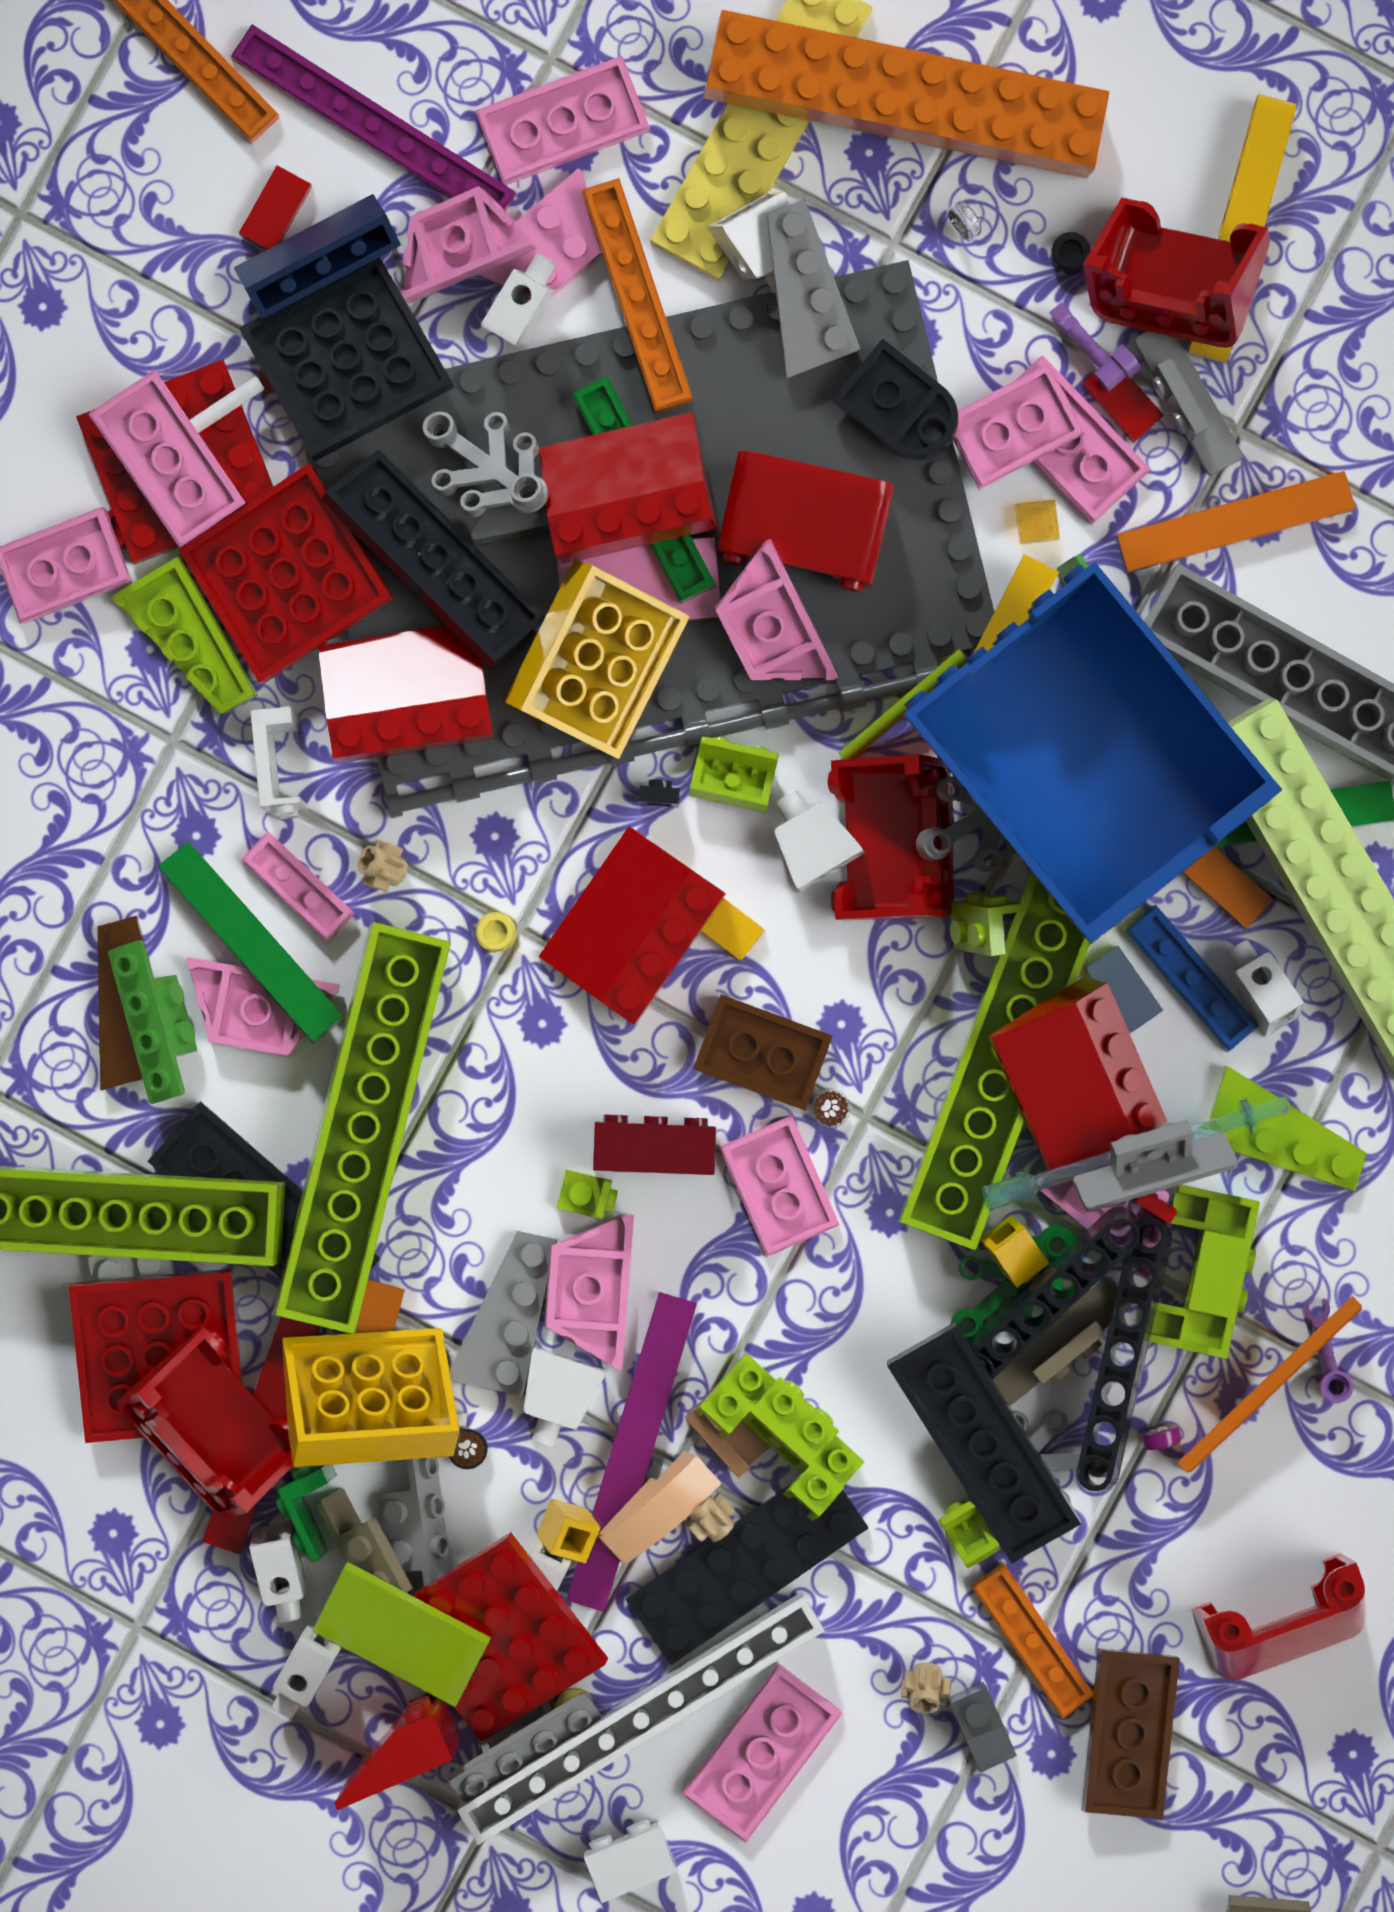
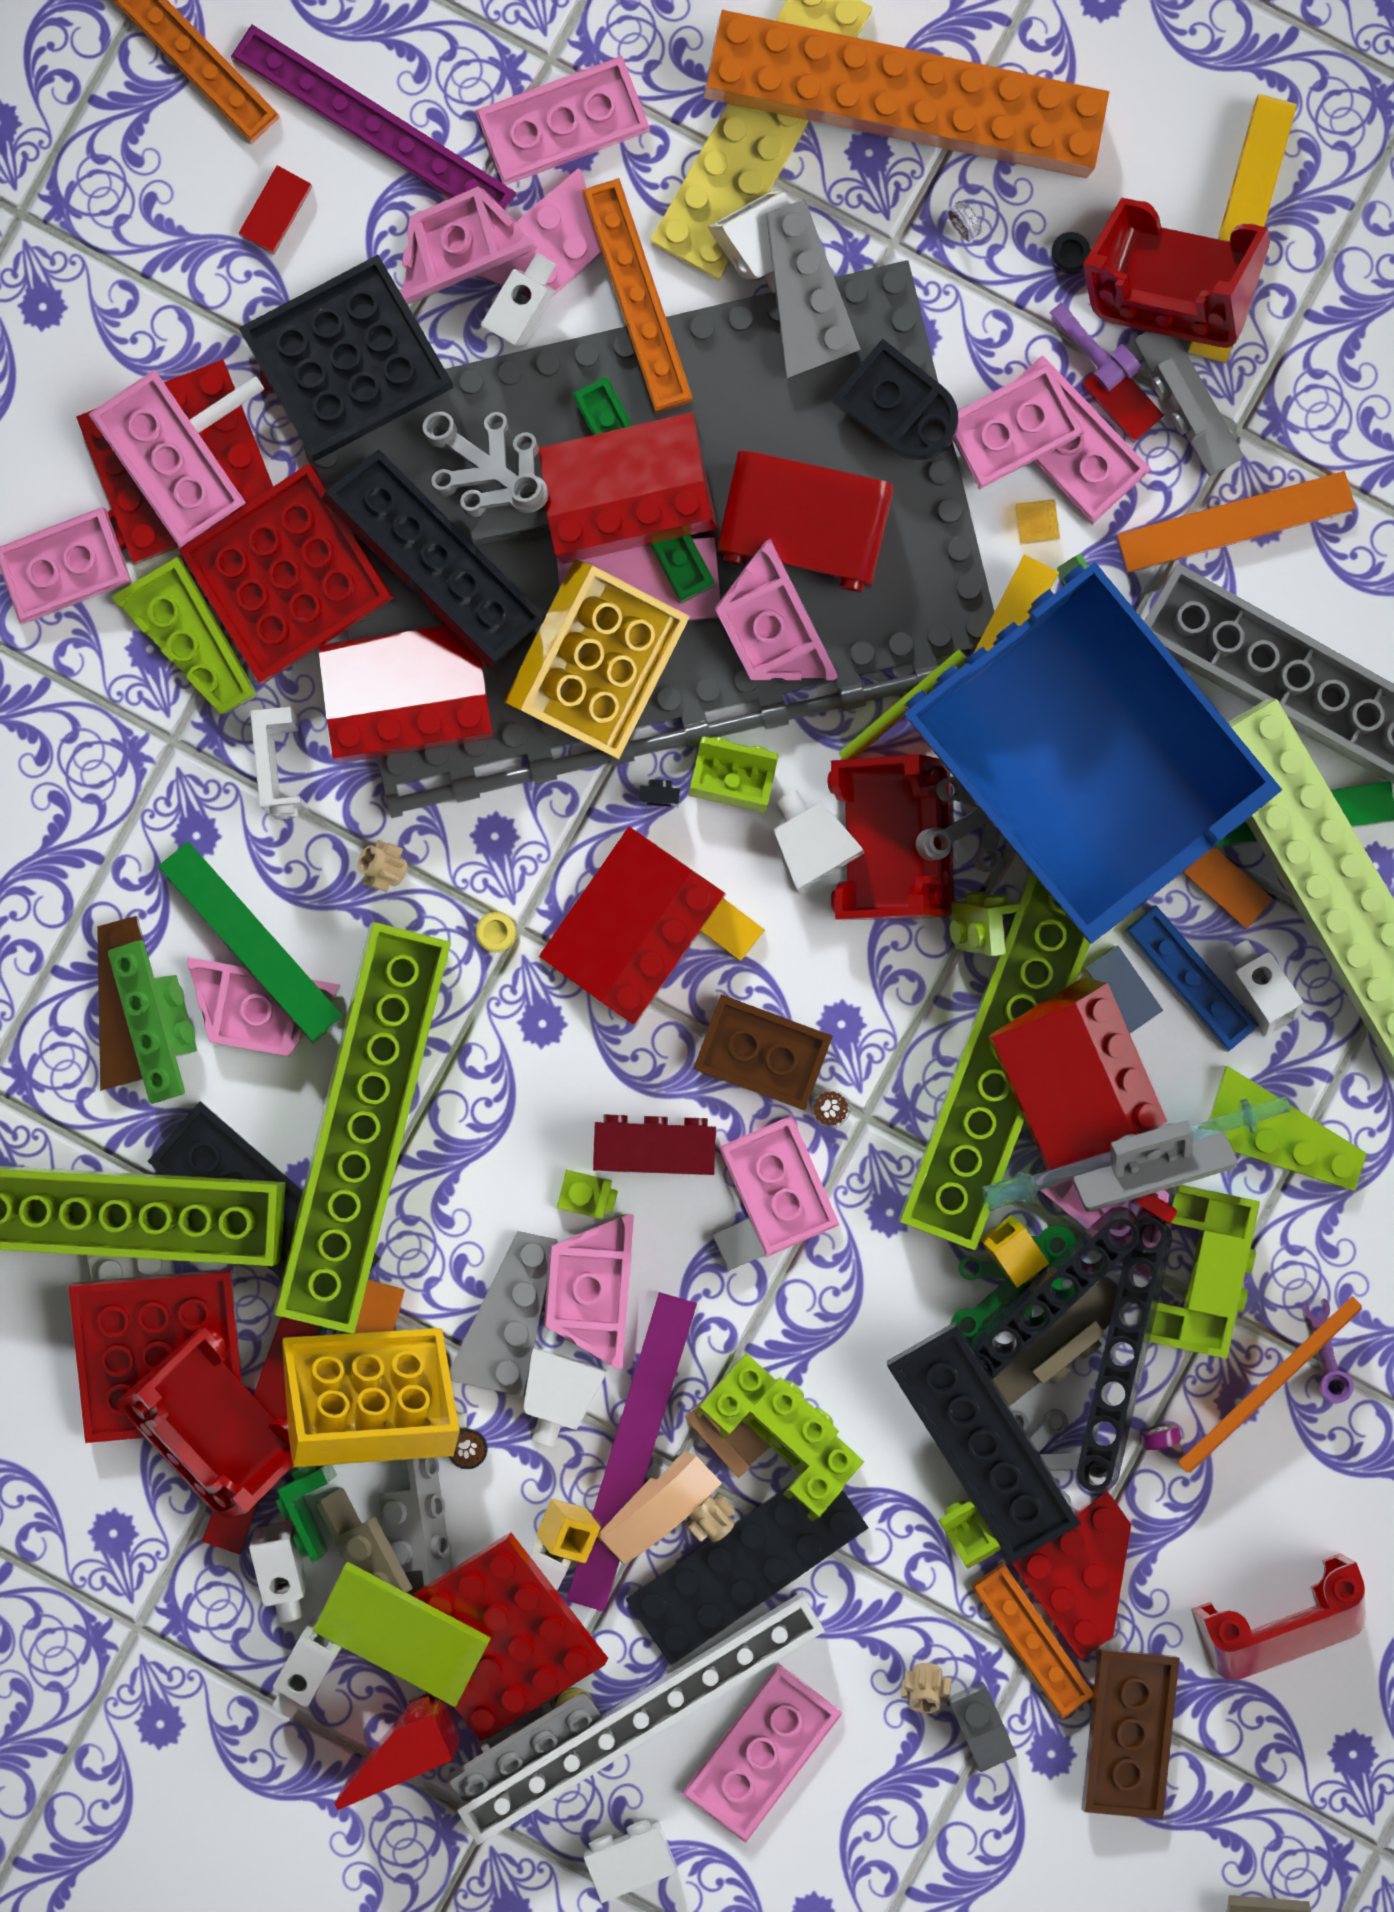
dark blue brick [234,194,401,320] -> none
bright pink tile [241,831,355,942] -> none
none -> light grey tile [713,1218,765,1271]
none -> red plate [1012,1490,1132,1660]

